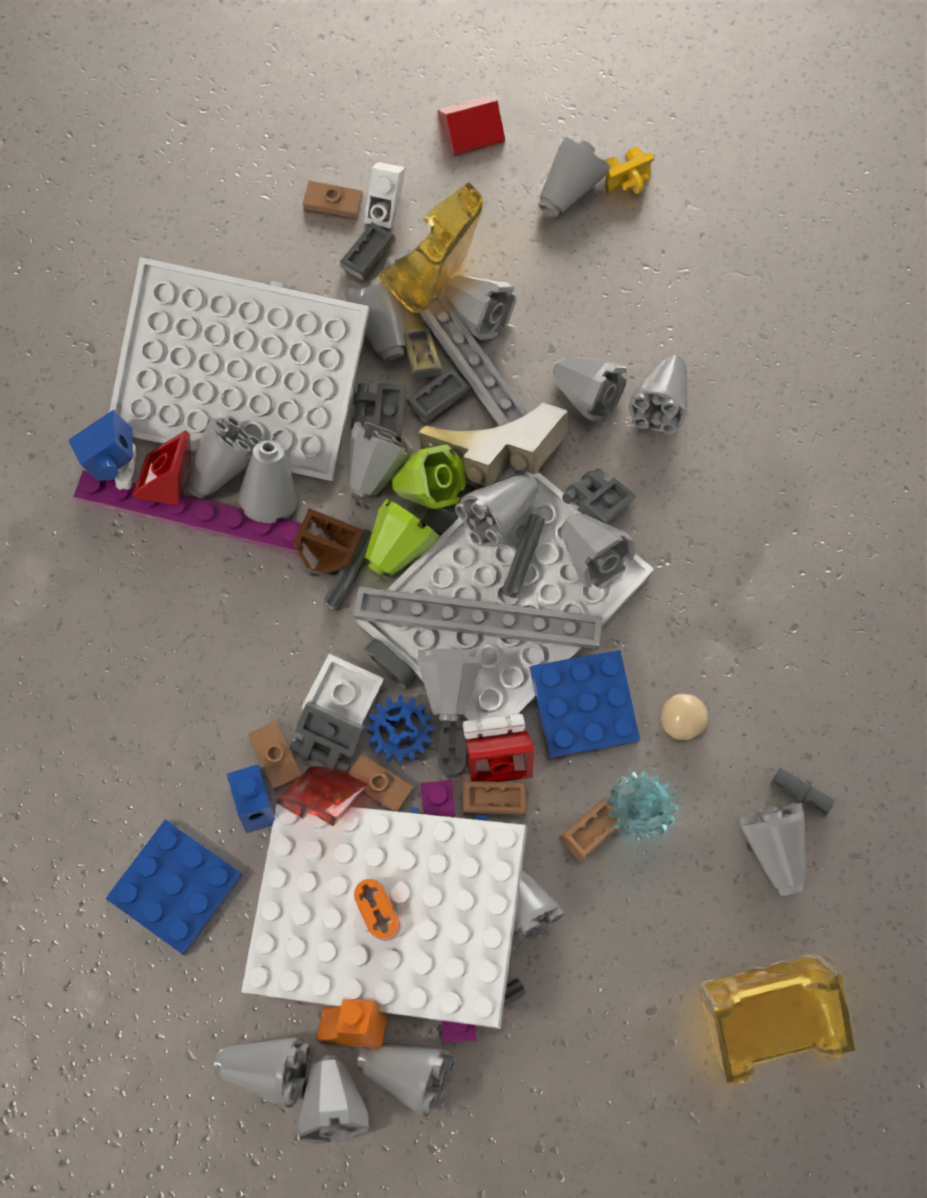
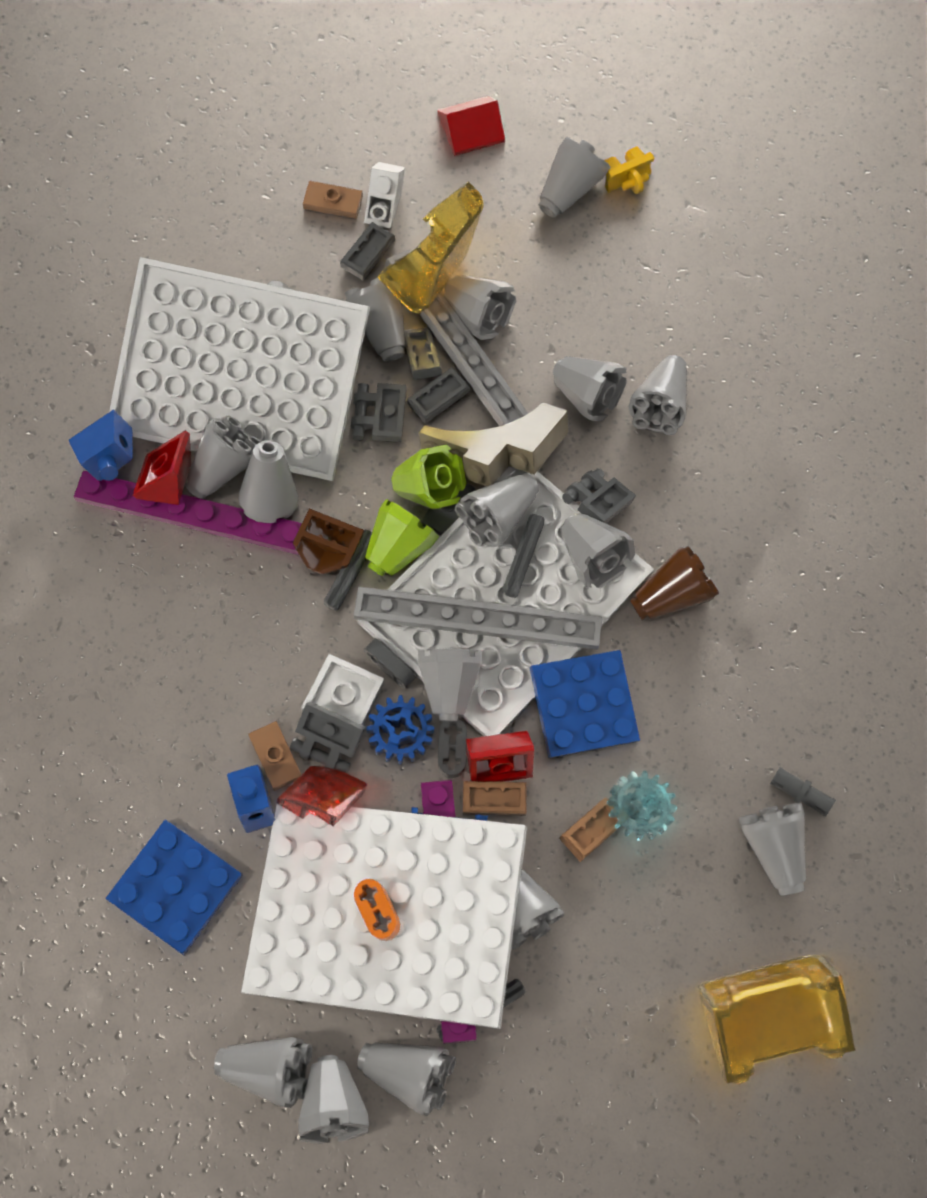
white axle [115,443,137,490] -> none
orange arch [316,999,388,1048] -> none
medium nougat plate [344,753,414,812] -> none
light grey cone [348,422,414,498] -> none
white axle [463,714,525,740] -> none
tan hair [660,694,709,741] -> none
none -> reddish brown cone [630,546,719,621]

